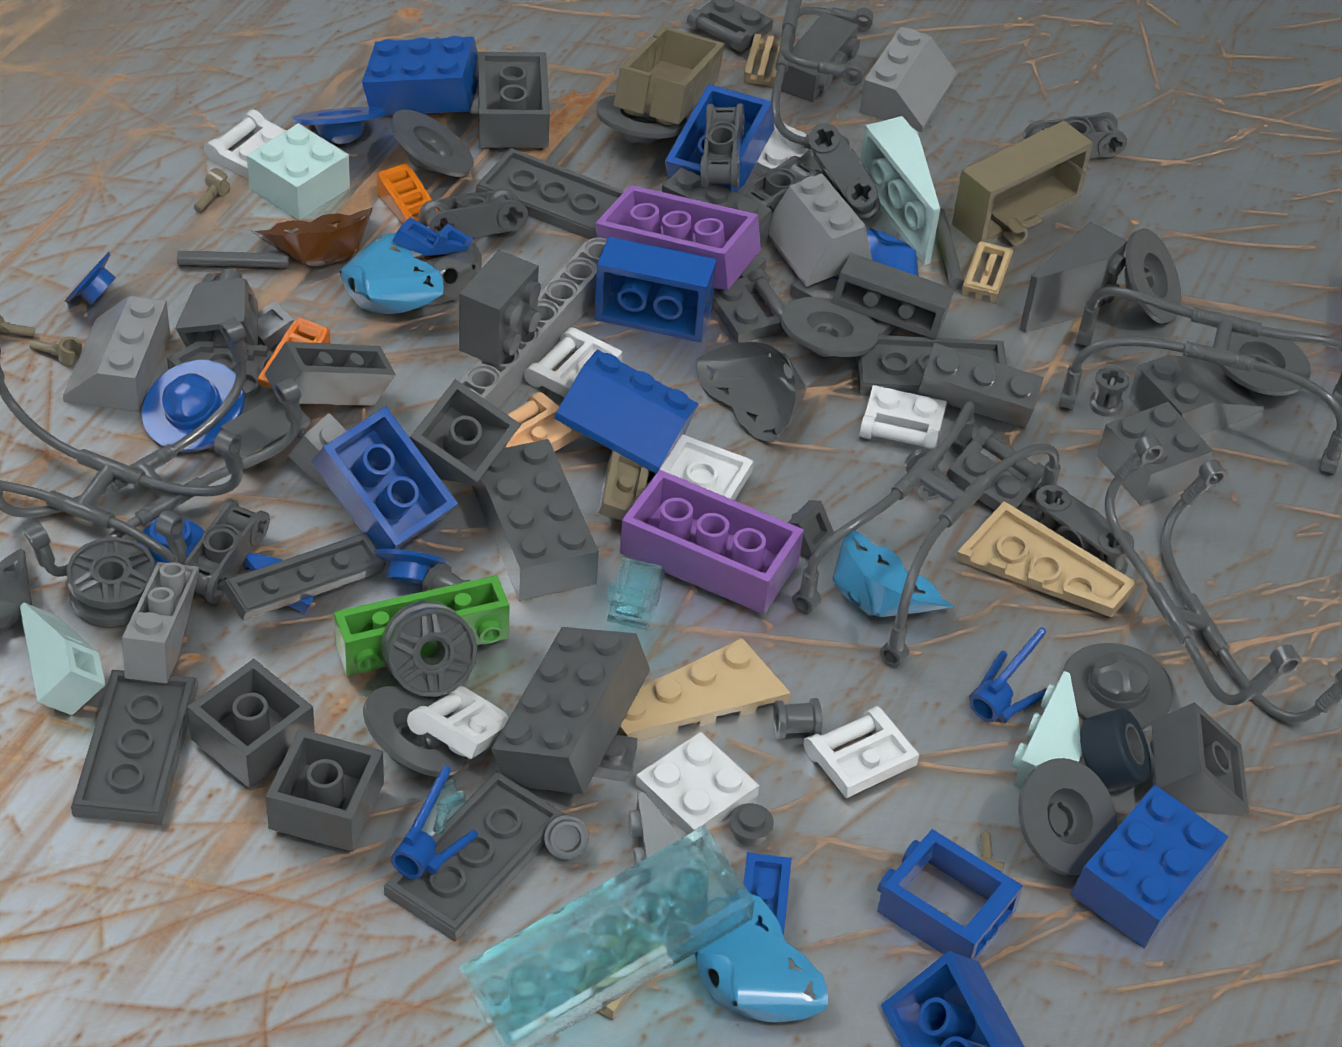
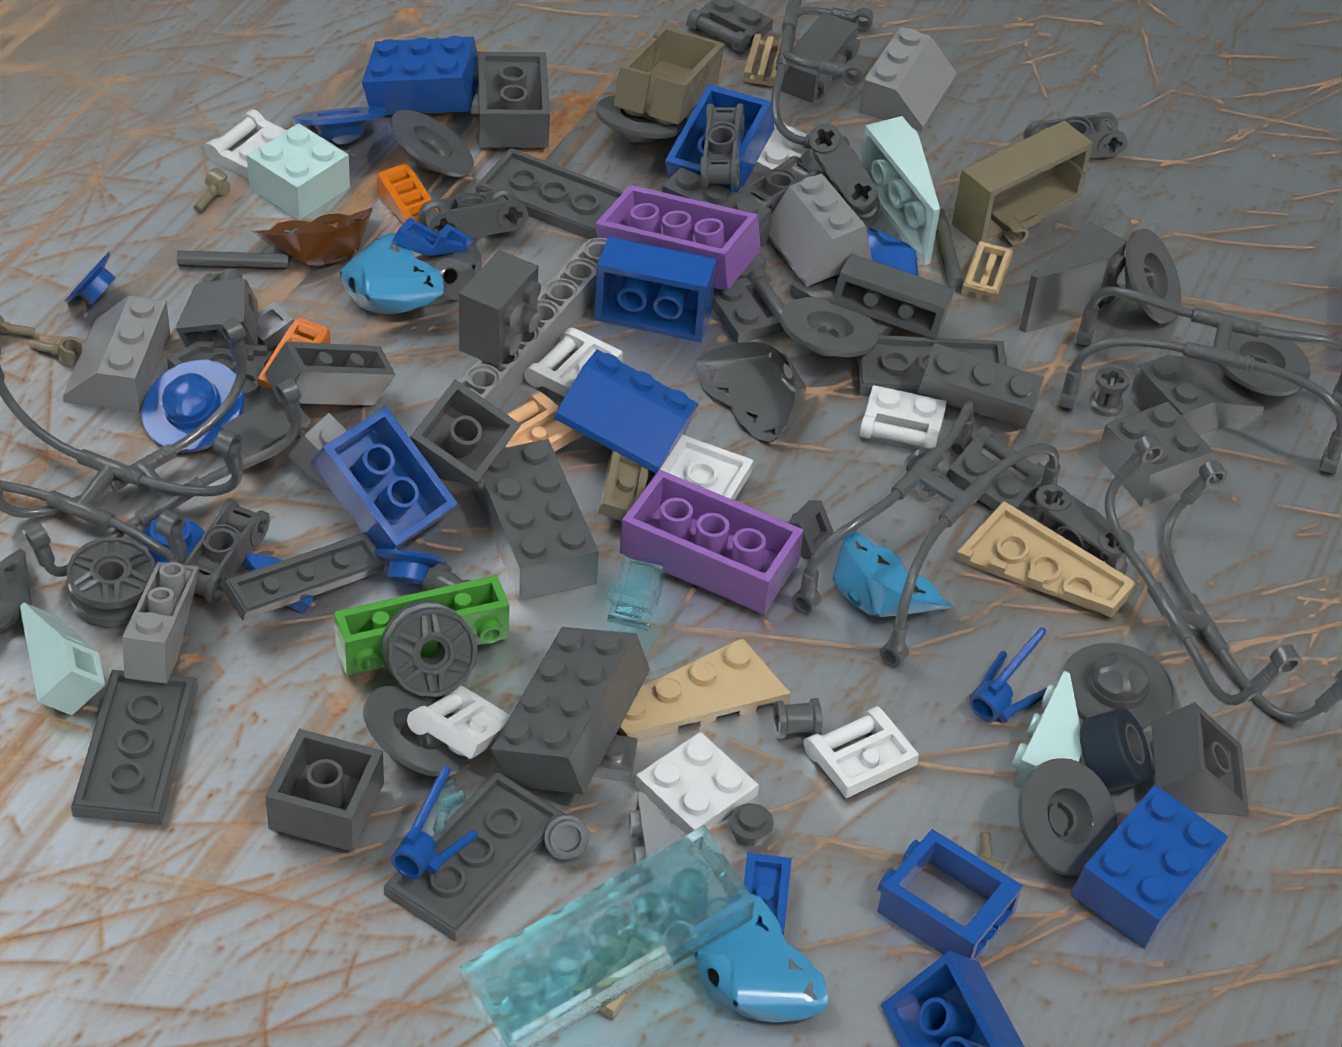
dark grey brick [187,659,315,789] -> none

